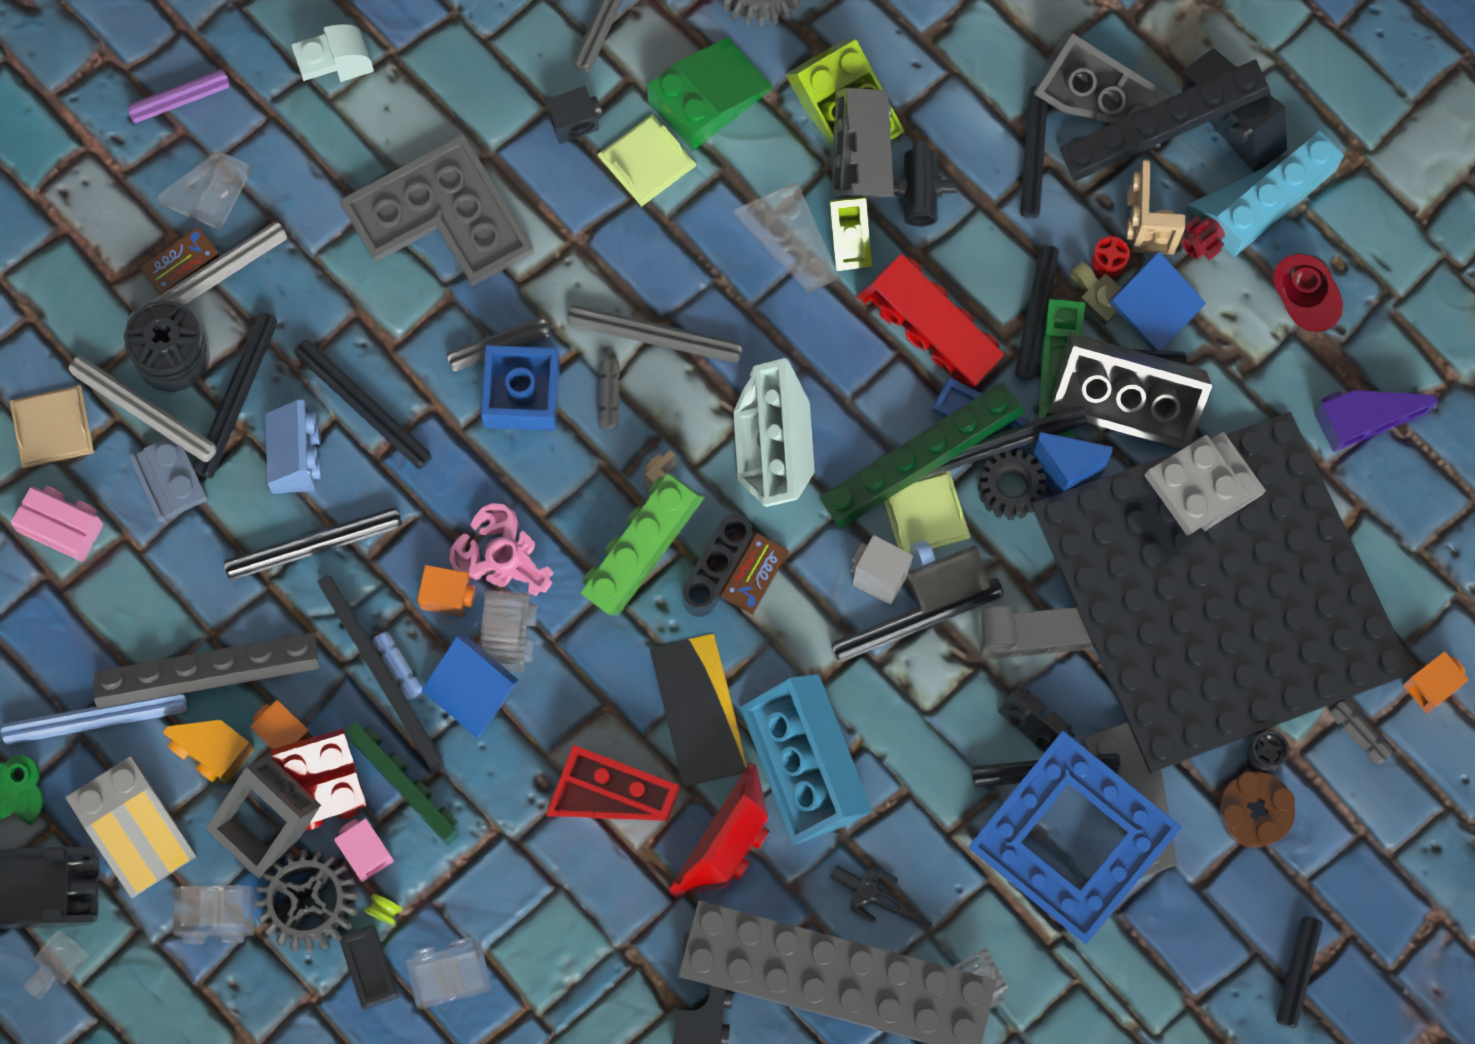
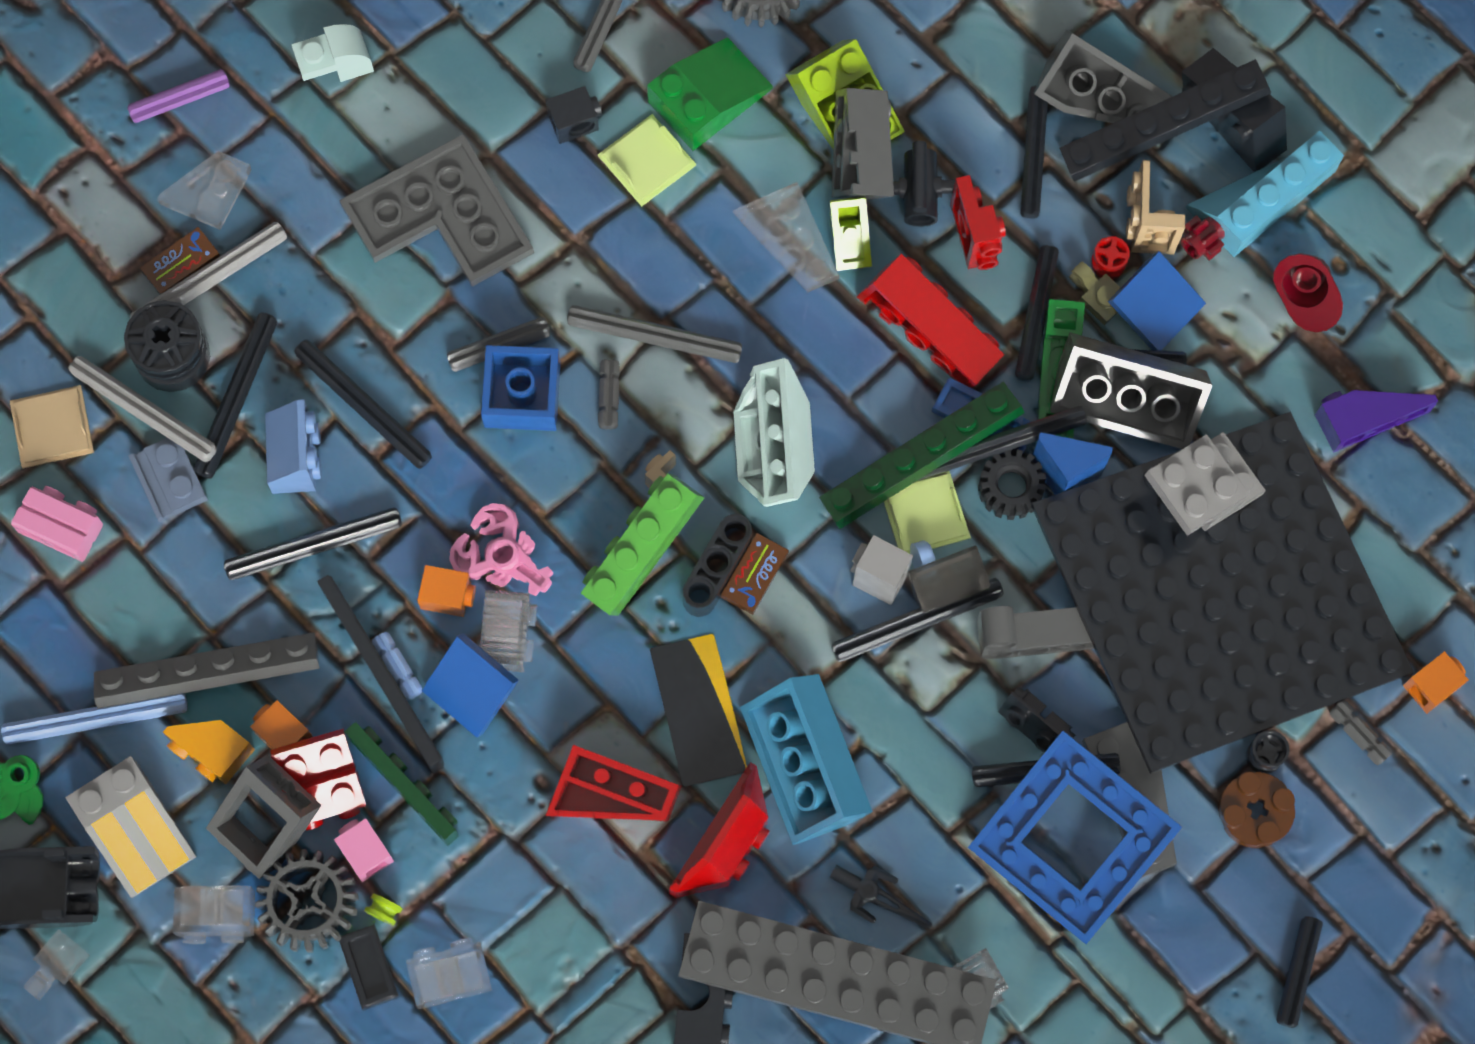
none -> red plate [950,175,1006,270]

